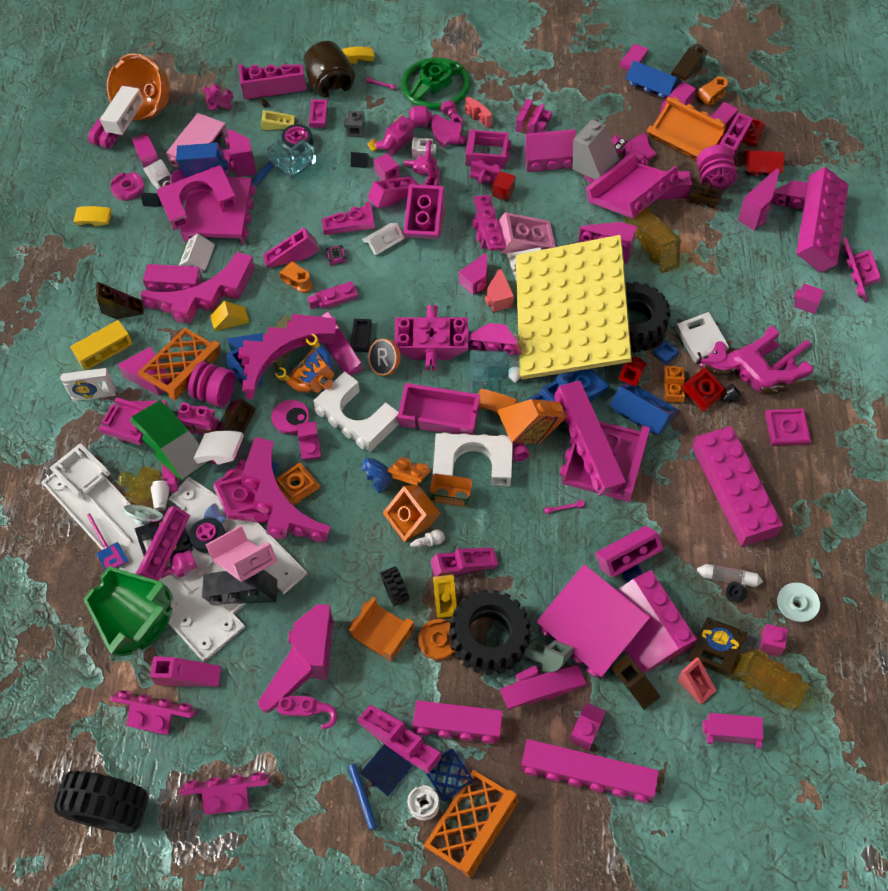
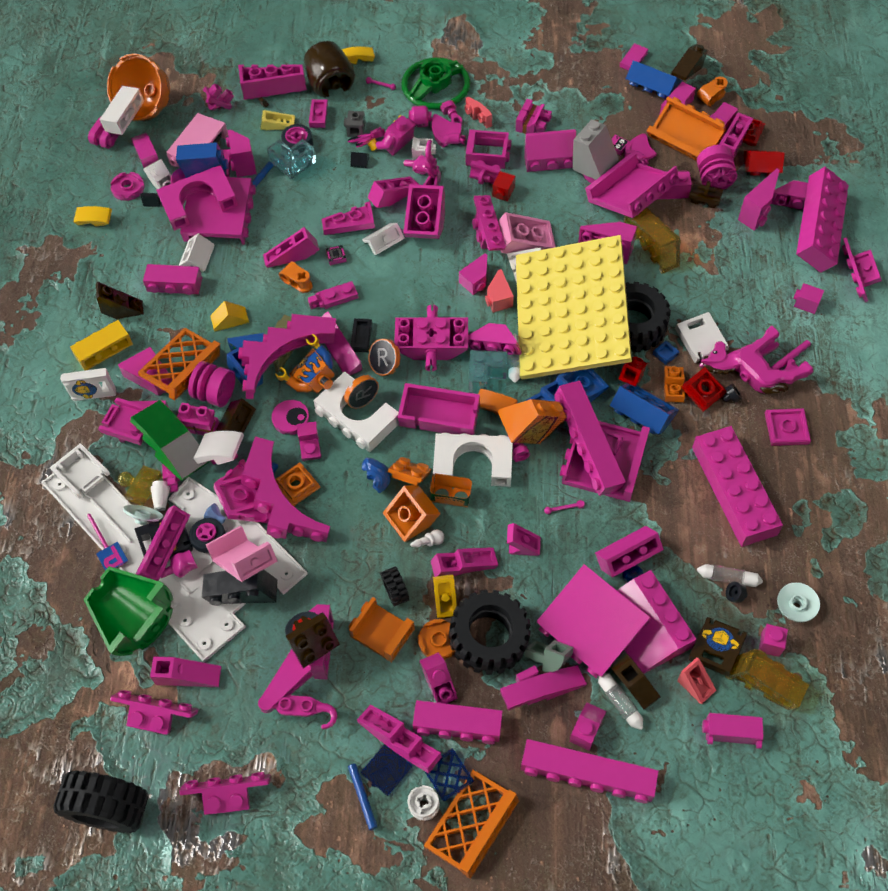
dark pink arch [140,252,255,324] -> none
dark pink brick [374,153,400,180] -> none
none -> dark brown plate [285,611,340,669]
none -> tile [344,375,379,409]
none -> dark pink piece [347,127,385,148]
none -> dark pink slope [419,652,458,704]
none -> dark pink slope [507,523,541,556]
none -> piece [598,673,643,730]

